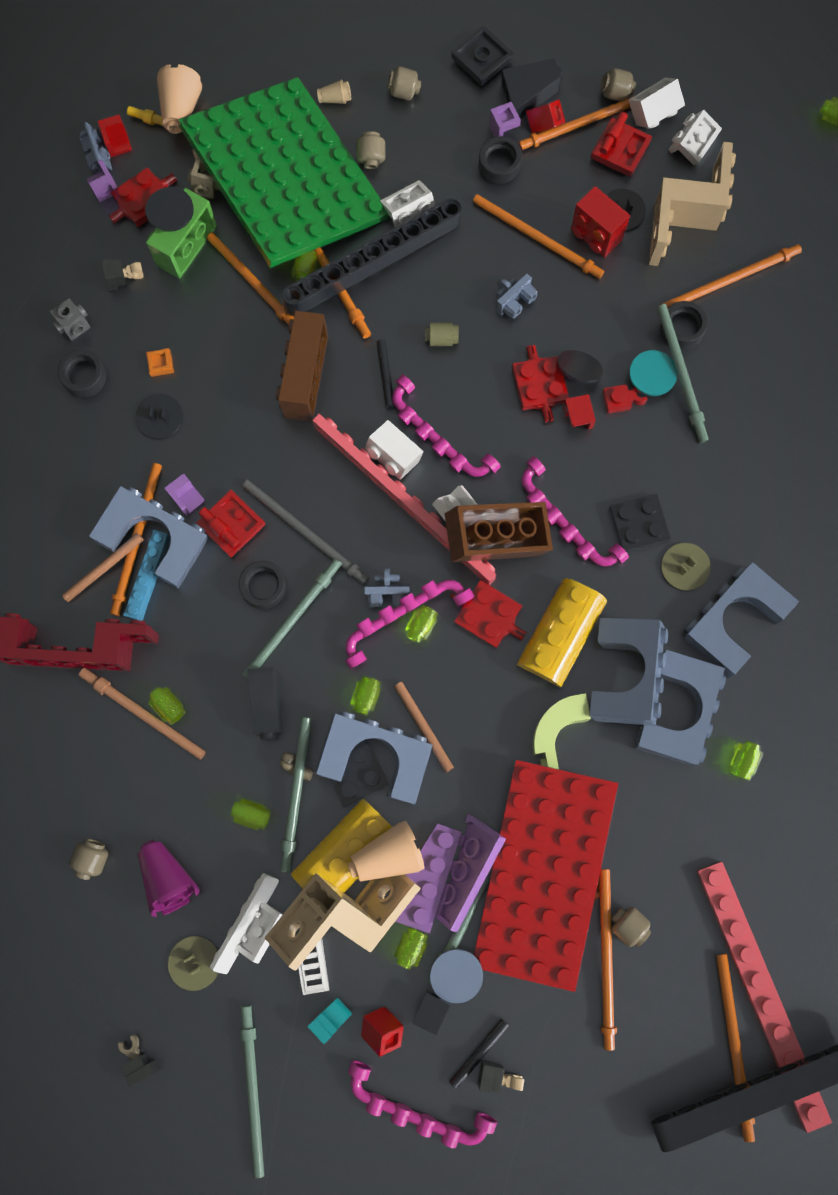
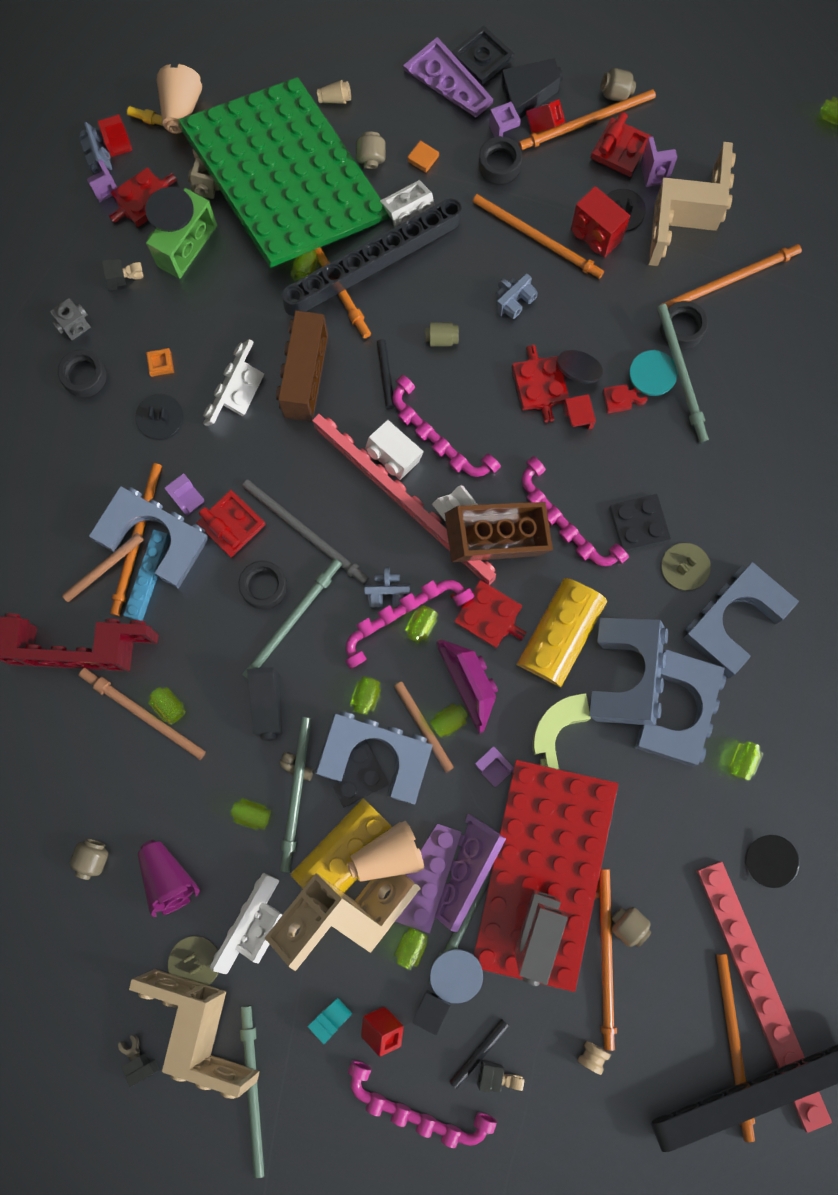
orange bar [207,233,294,325] -> none
white slope [298,938,329,995] -> none
dark tan head [387,66,421,101] -> none
white brick [629,78,685,129] -> none
white bracket [668,110,722,165] -> none
none -> tan bracket [129,969,260,1099]
none -> white bracket [203,339,264,426]
none -> medium lavender wing [403,37,493,117]
none -> orange tile [407,141,439,173]
none -> clear neon green brick [430,702,469,738]
none -> magenta wedge [436,639,498,735]
none -> medium lavender panel [474,746,514,787]
none -> dark grey arch [514,889,568,986]
none -> tan wheel [577,1041,611,1075]
none -> medium lavender panel [641,136,677,187]
none -> black piece [746,835,800,888]

